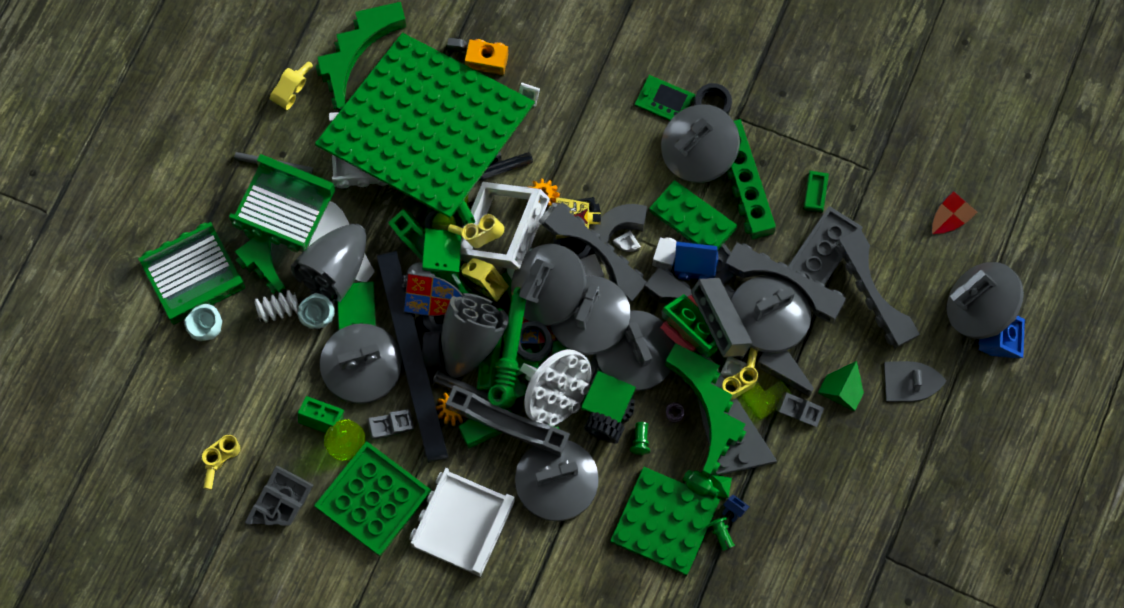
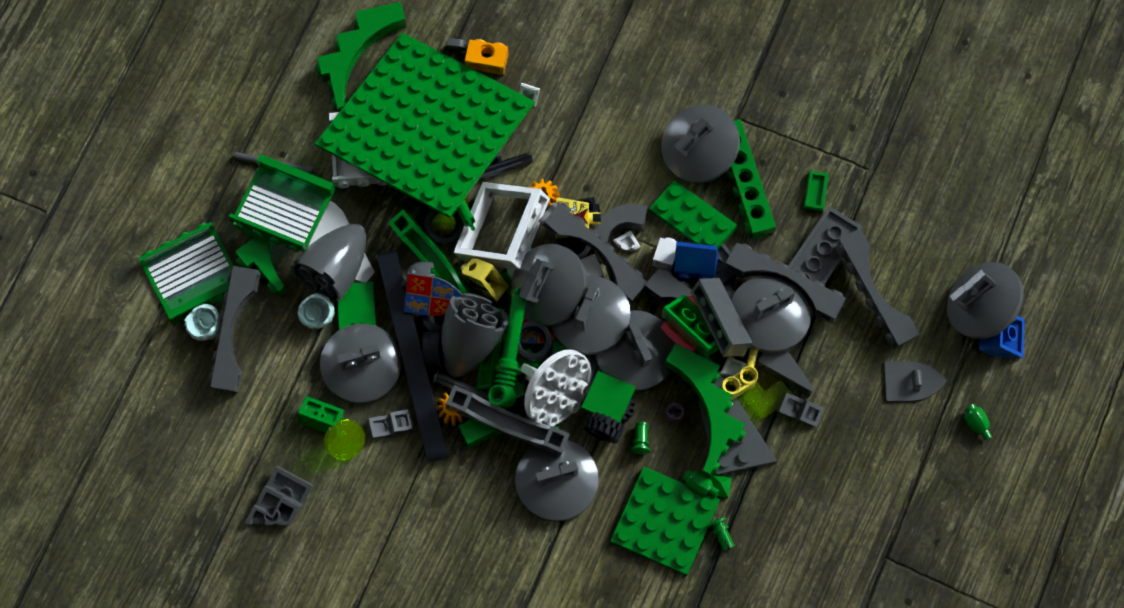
light yellow beam [202,435,240,490] -> none
white piece [255,290,299,323] -> none
light yellow beam [270,62,313,110] -> none
green plate [314,441,432,557] -> none
white panel [409,468,515,577] -> none
green container [422,228,462,275] -> none
light yellow beam [448,214,504,248] -> none
green container [635,75,696,121] -> none
black tyre [694,83,732,115] -> none
dark blue tile [722,494,750,522] -> none
green slope [818,361,864,411] -> none
shield [931,191,978,234] -> none
none -> dark grey arch [209,266,261,392]
none -> green plant [964,404,992,441]

